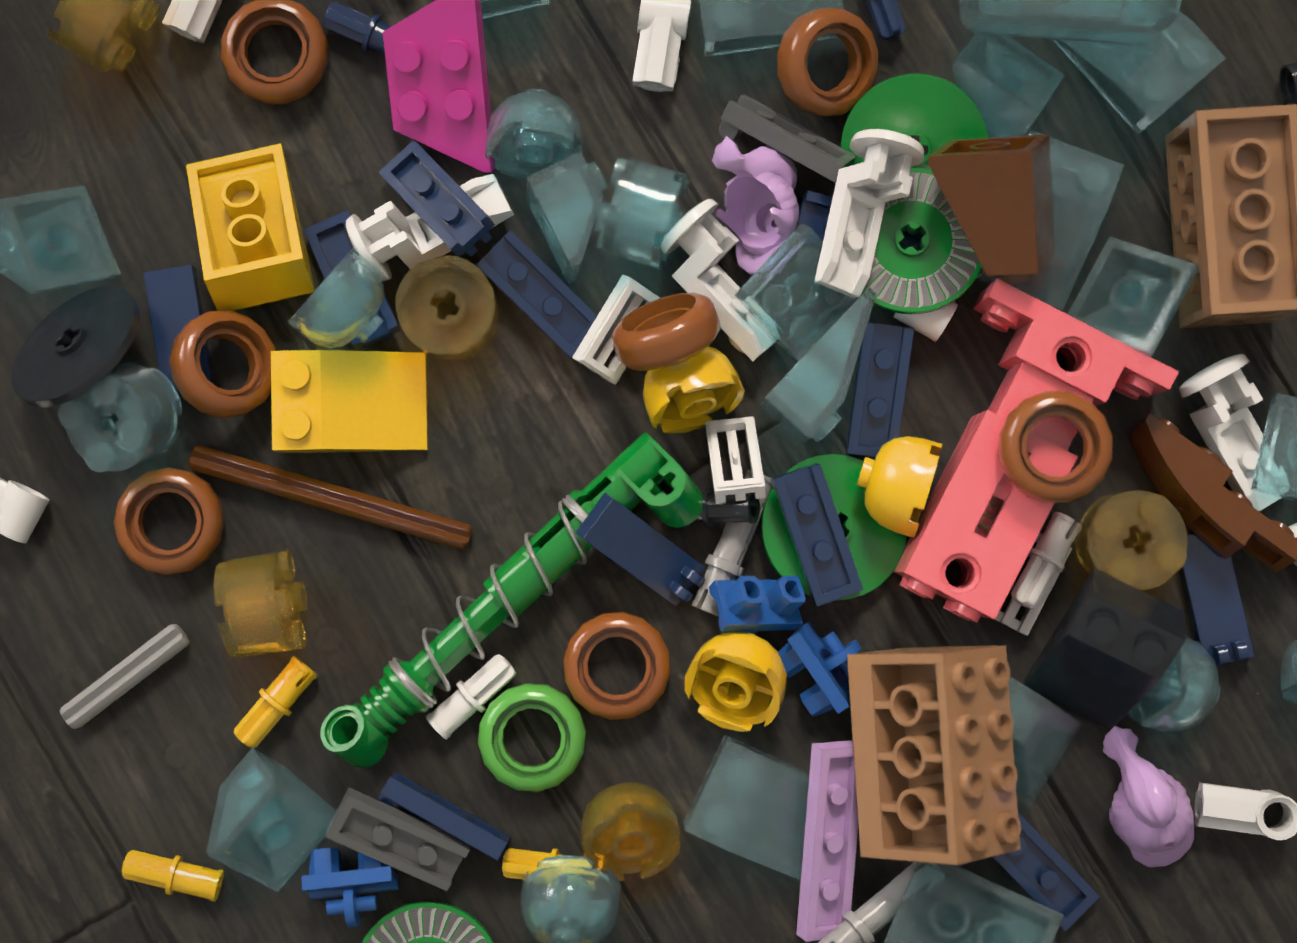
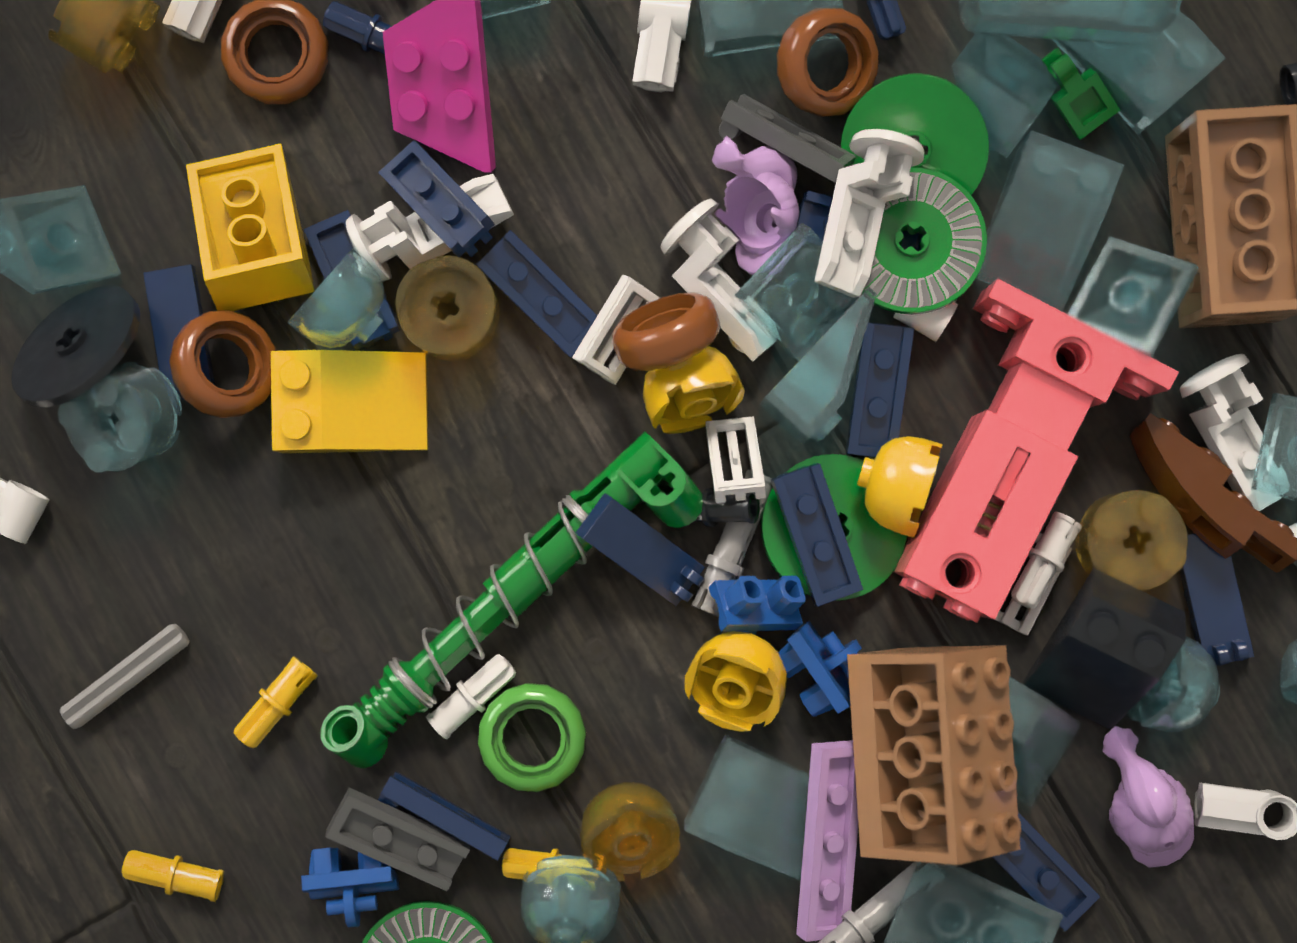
dark orange wheel [114,467,225,575] -> none
reddish brown axle [189,445,472,550] -> none
clear light blue slope [206,748,336,892] -> none
clear yellow brick [214,550,307,658] -> none
clear light blue cylinder [485,89,584,181] -> none
clear light blue slope [525,152,607,285] -> none
dark orange wheel [563,612,671,720] -> none
clear light blue brick [595,157,689,270] -> none
reddish brown slope [929,134,1055,283] -> none
dark orange wheel [999,391,1112,503] -> none
none -> green plate [1041,48,1120,140]

